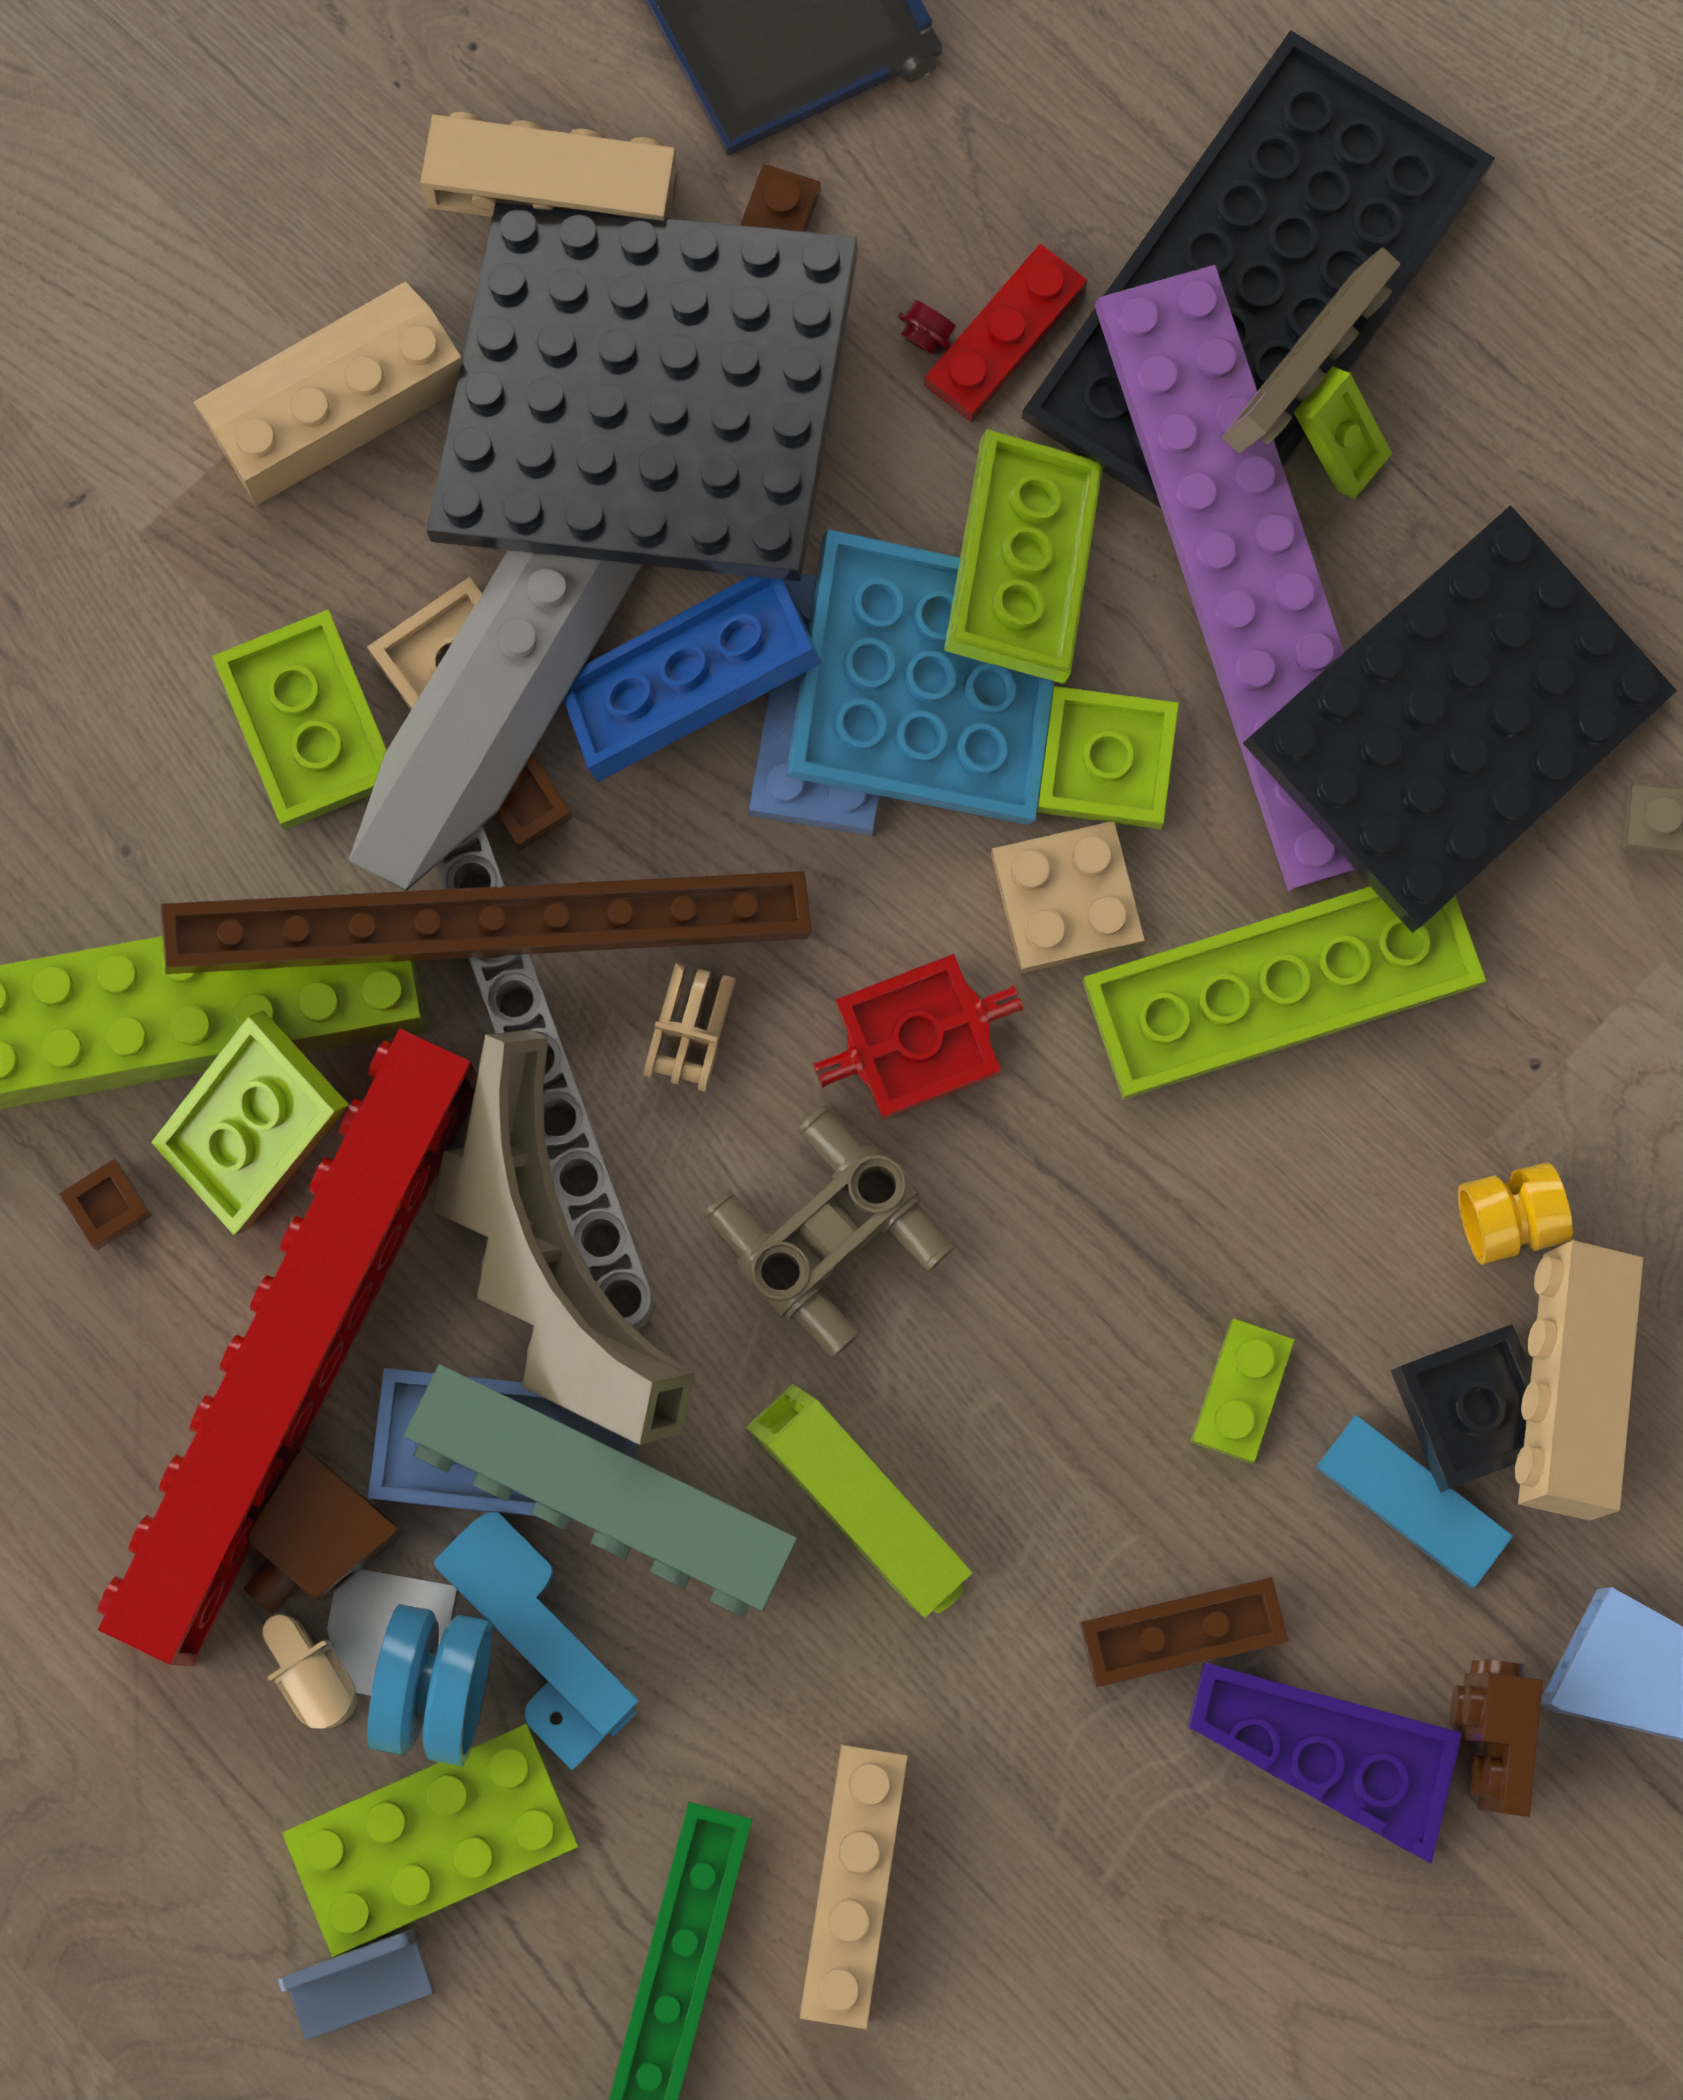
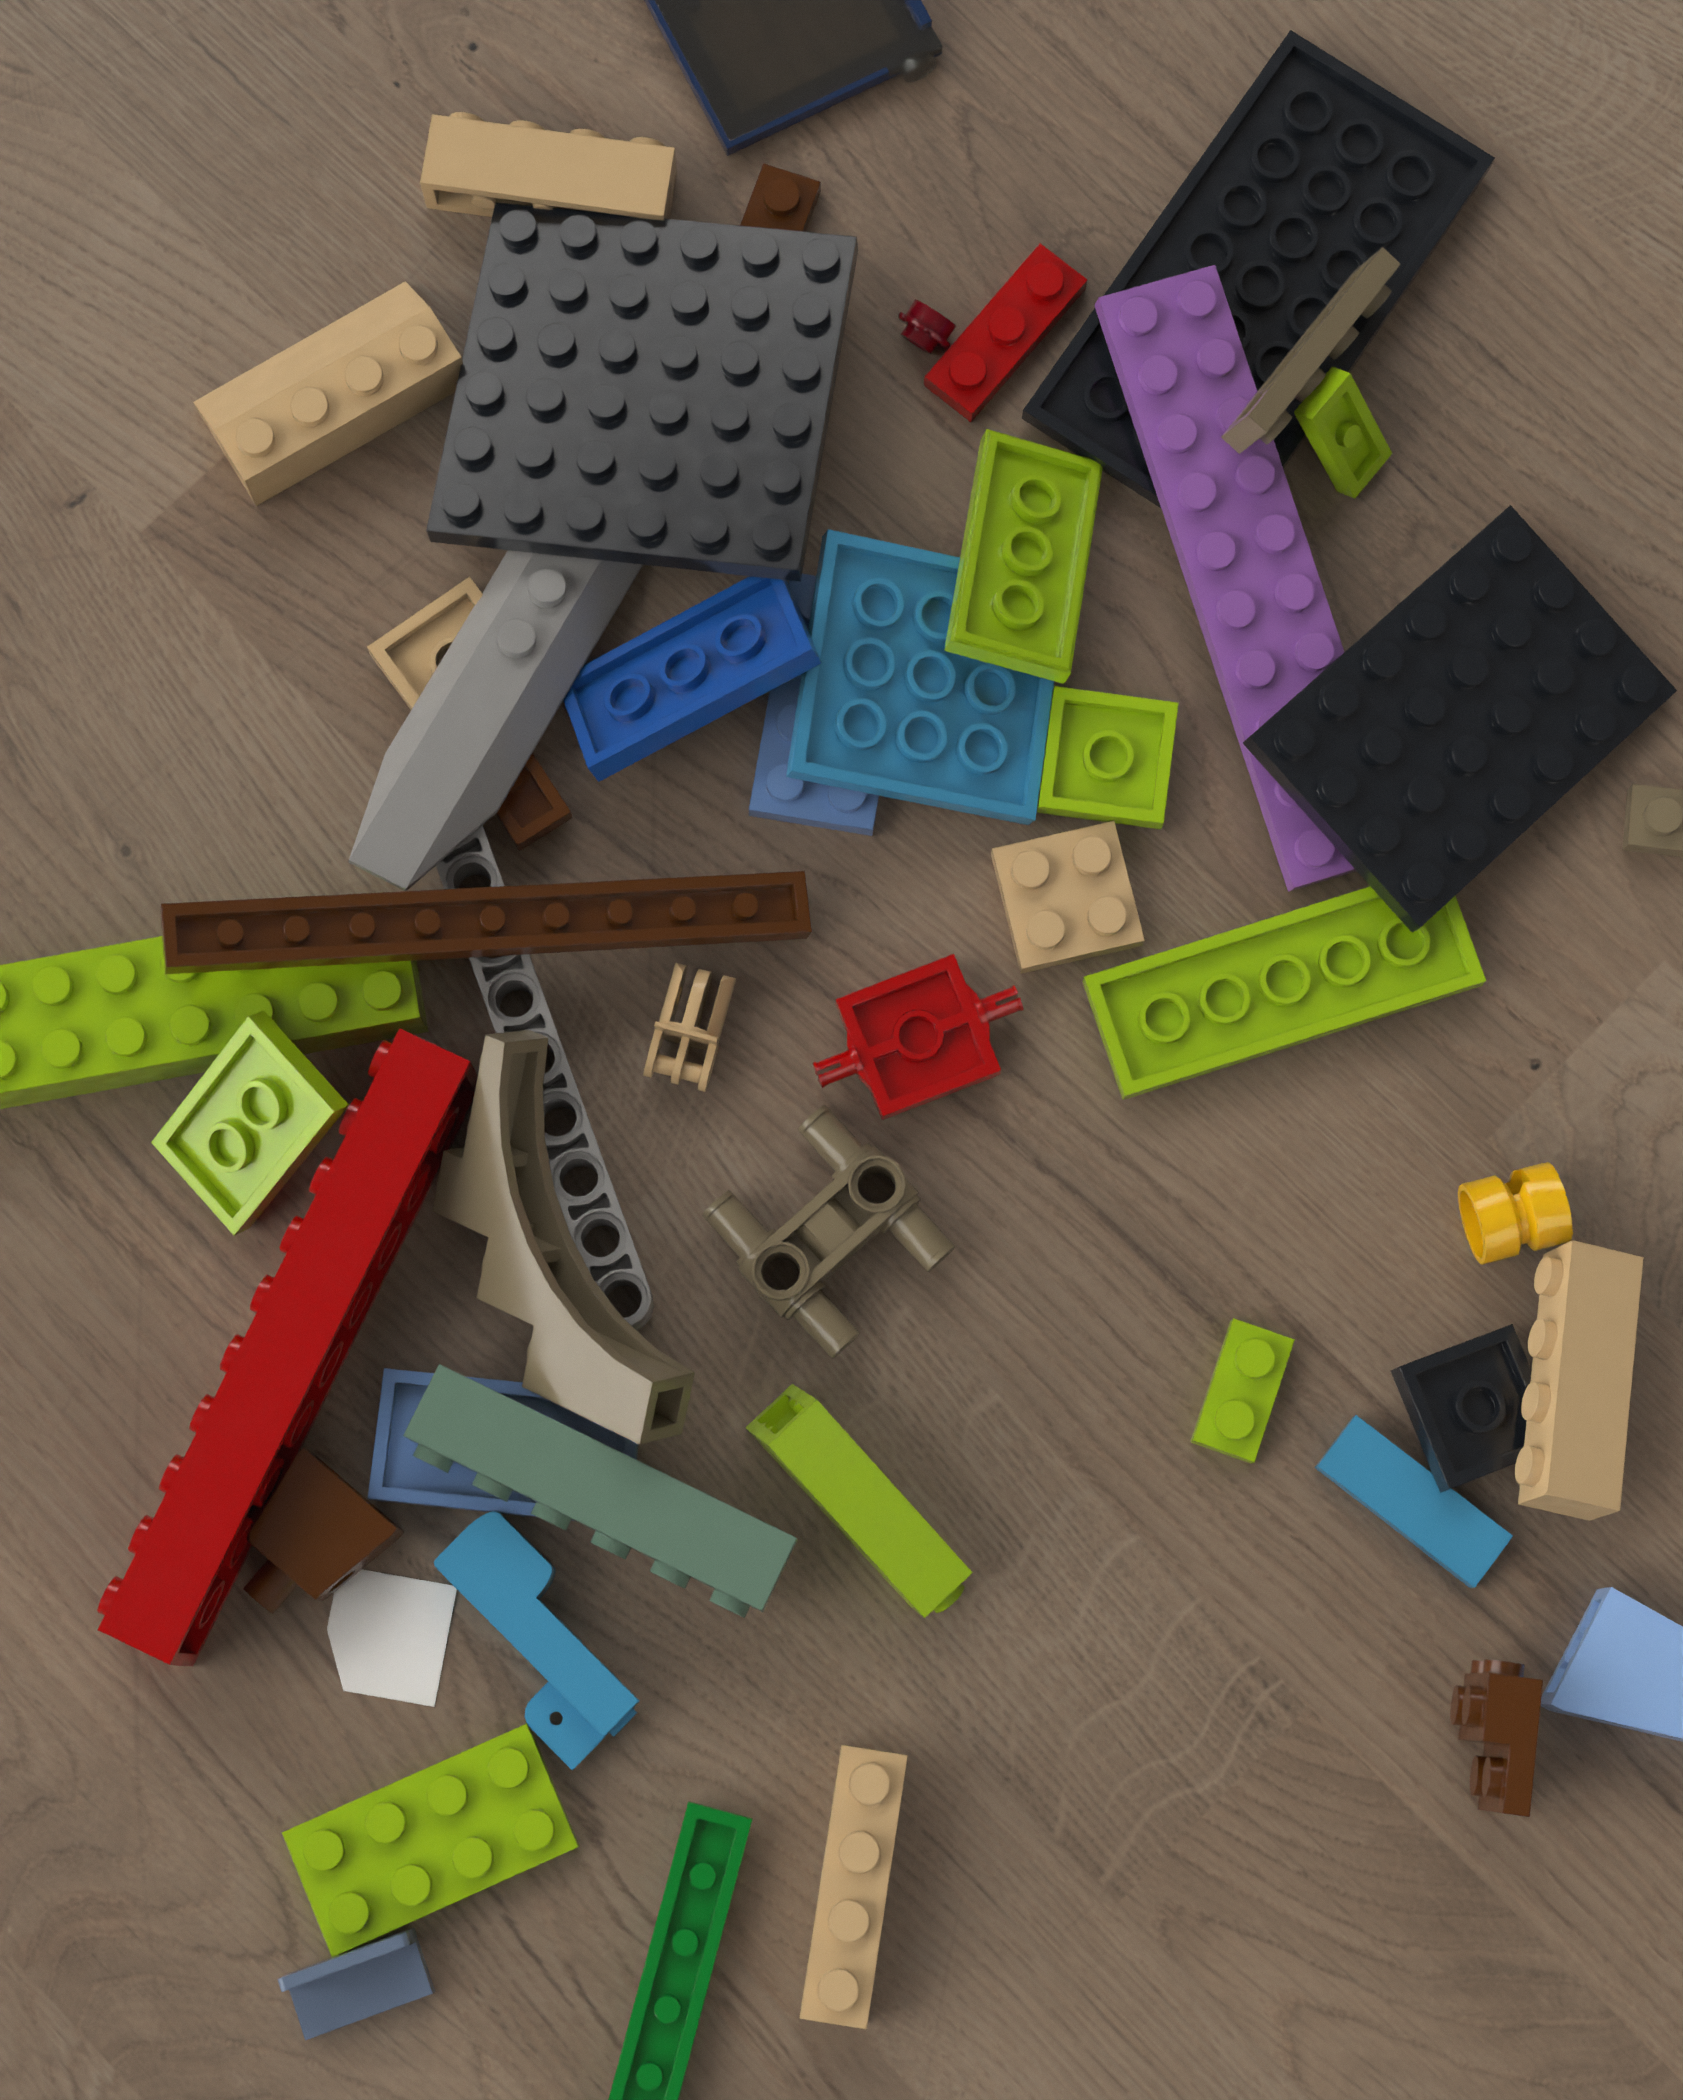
reddish brown plate [59,1159,152,1251] -> none
lime plate [212,609,387,830] -> none
tan arm [262,1615,358,1729] -> none
dark azure wheel [367,1604,493,1767] -> none
reddish brown plate [1079,1577,1289,1687] -> none
dark purple wing [1187,1663,1462,1864] -> none

